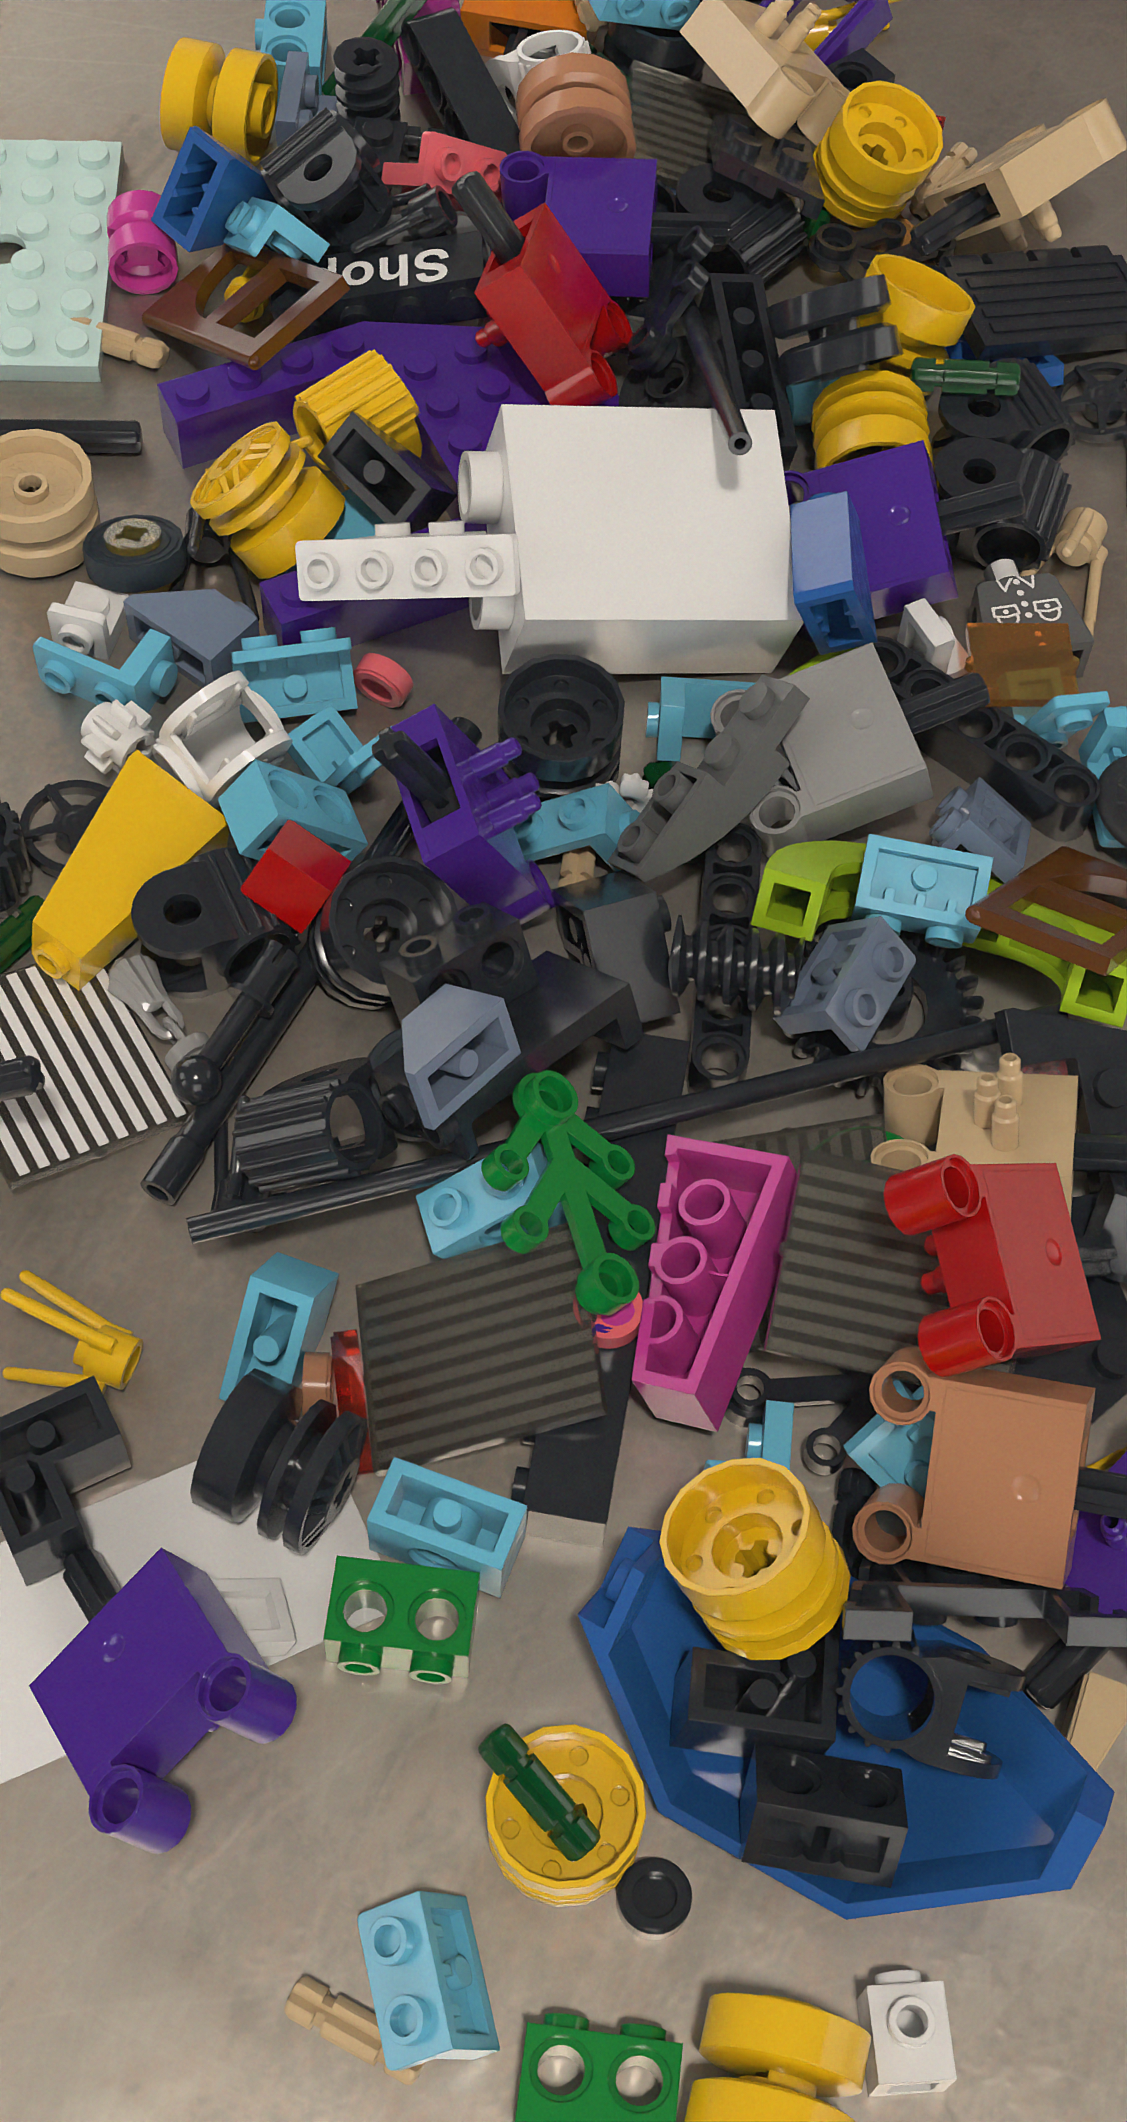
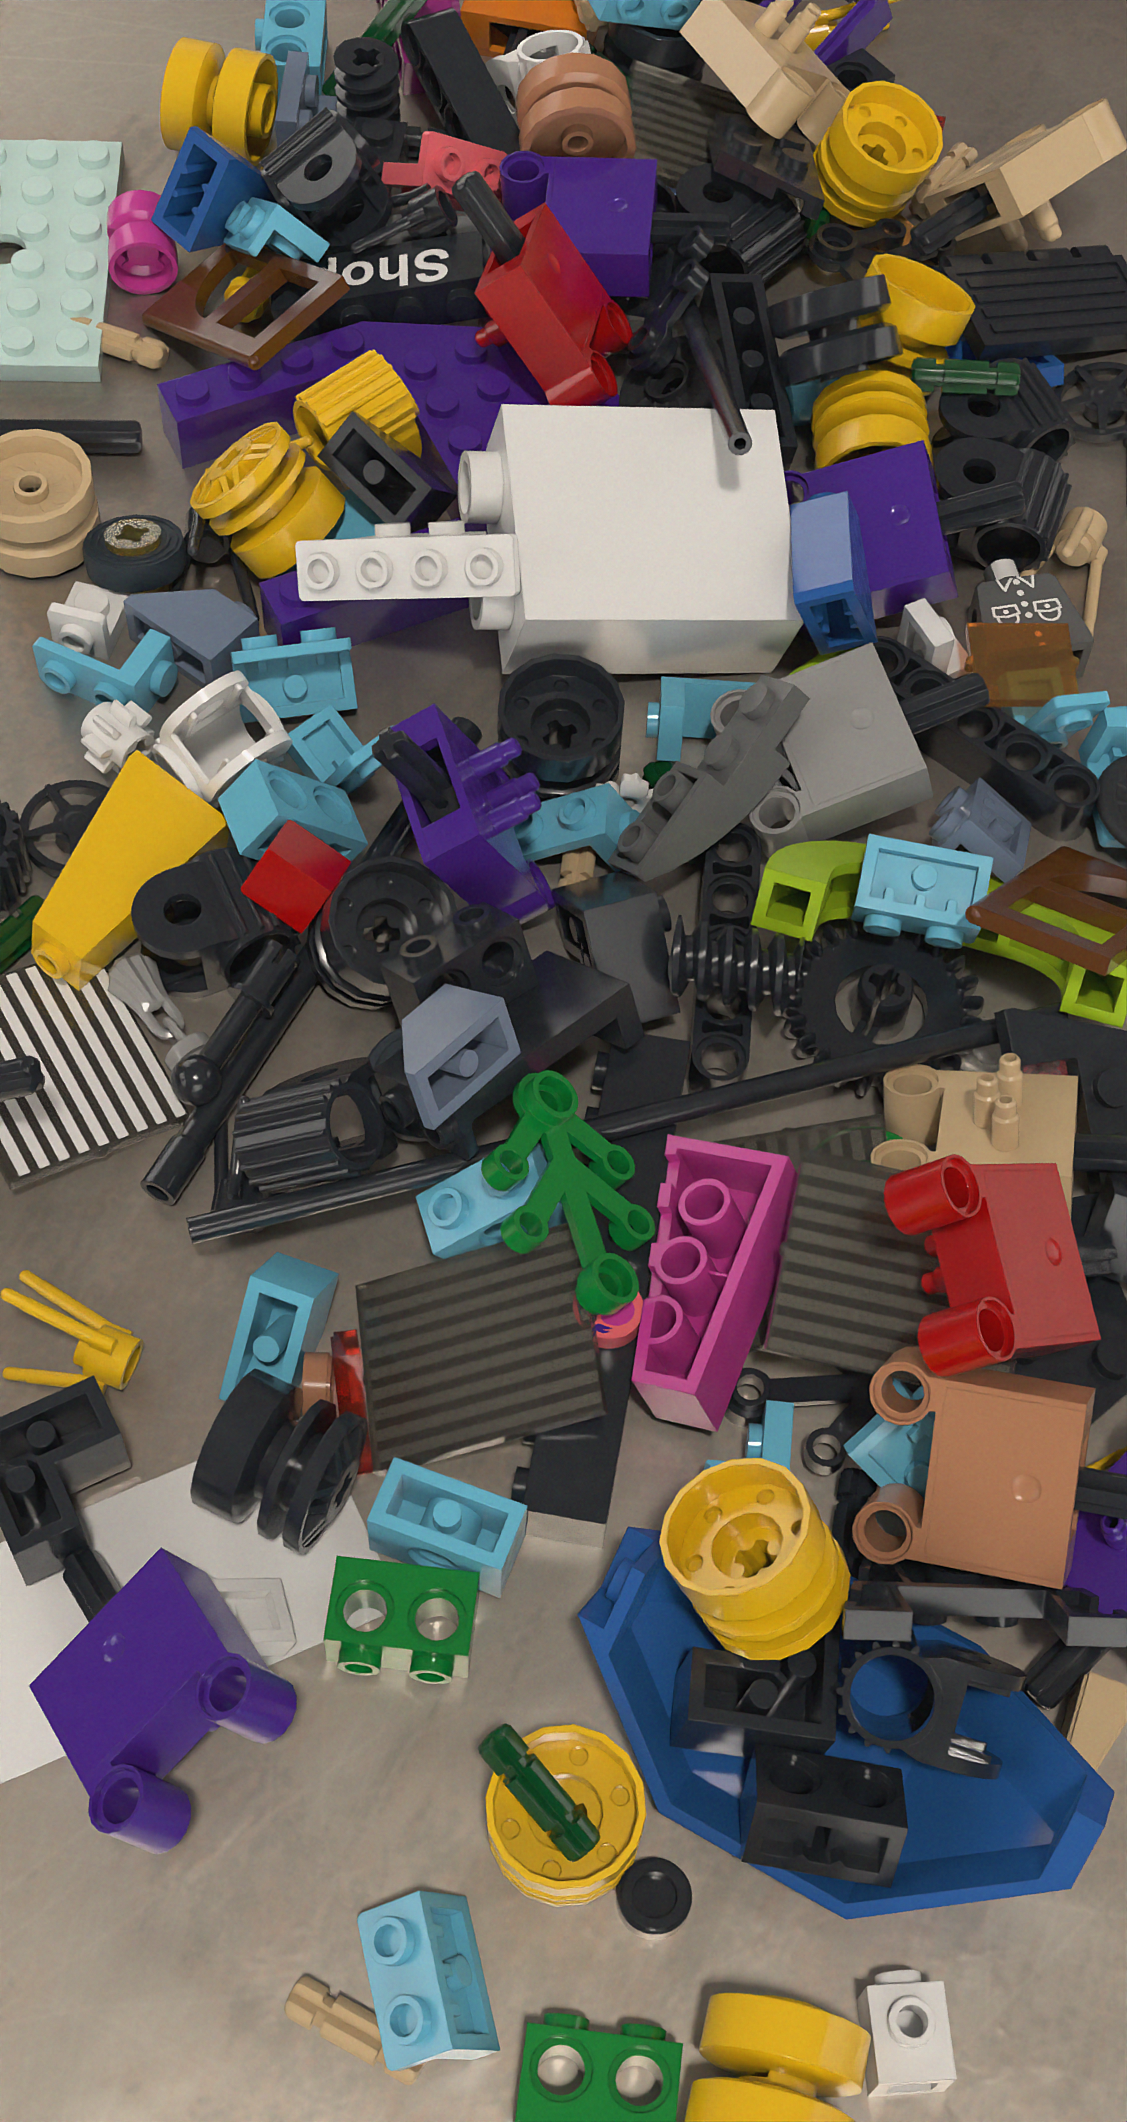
coral tile [353,653,414,708] -> none
sand blue bracket [772,916,916,1052] -> none

